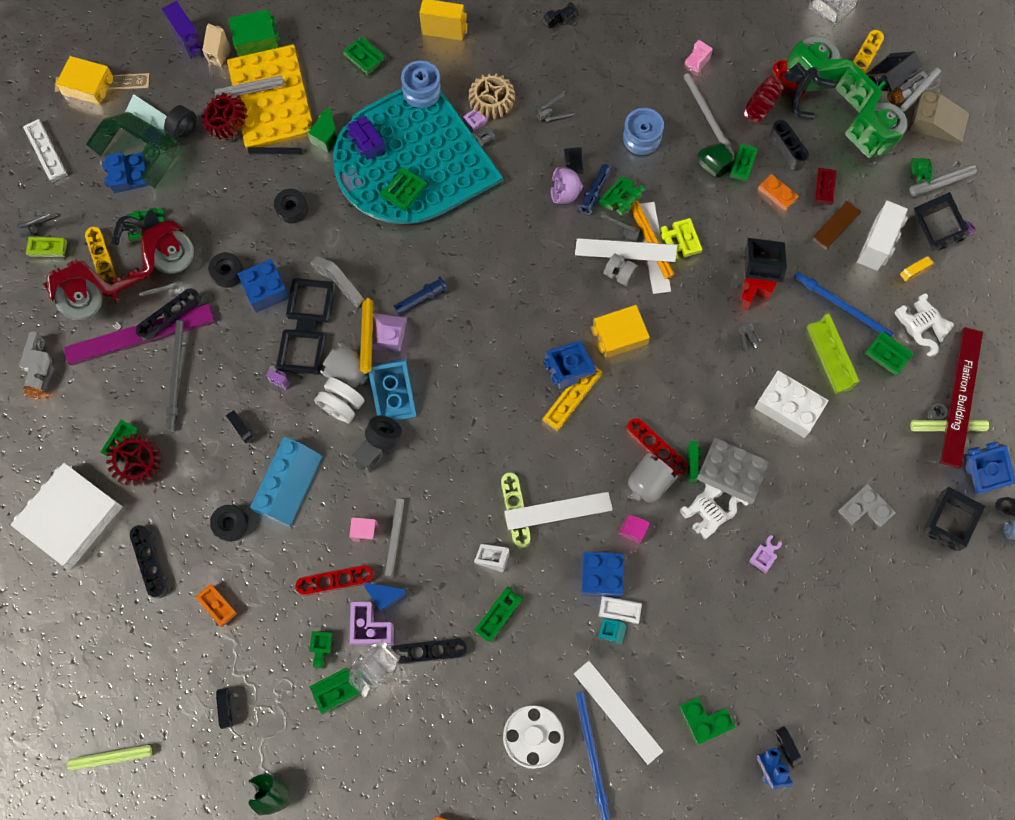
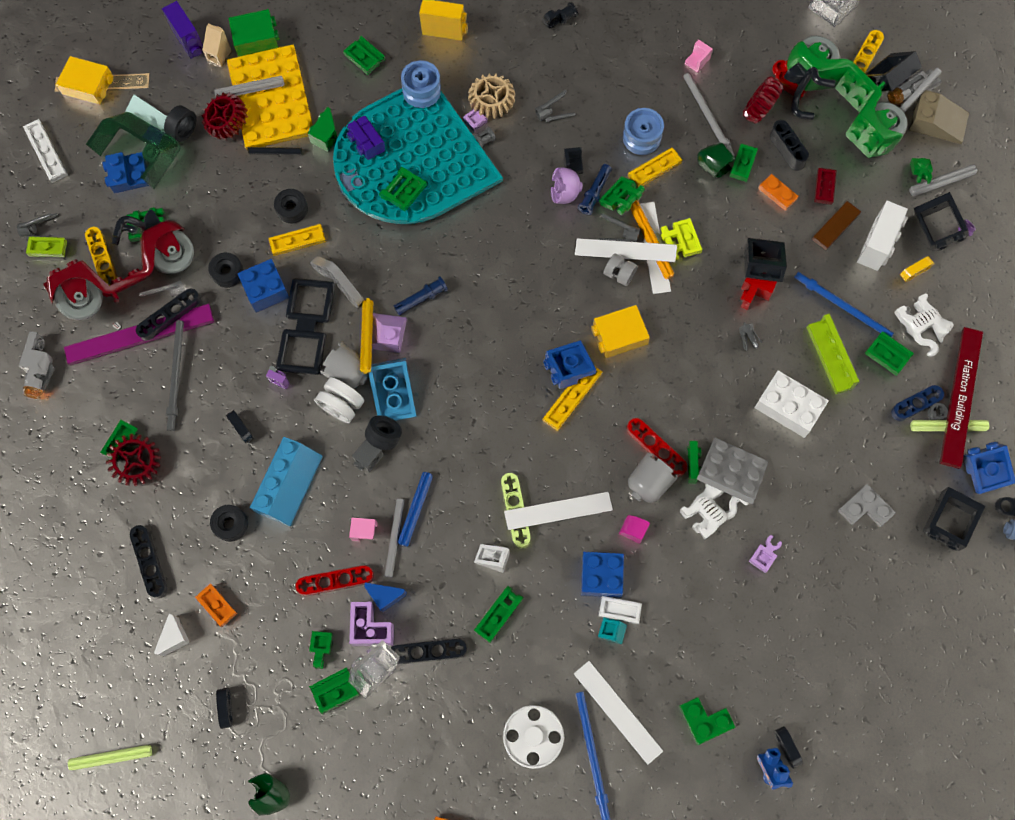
white panel [11,463,123,569] -> none
none -> white slope [154,614,190,657]
none -> yellow tile [268,224,326,256]
none -> blue axle [398,472,433,547]
none -> yellow tile [628,147,683,188]
none -> dark blue beam [891,385,944,421]

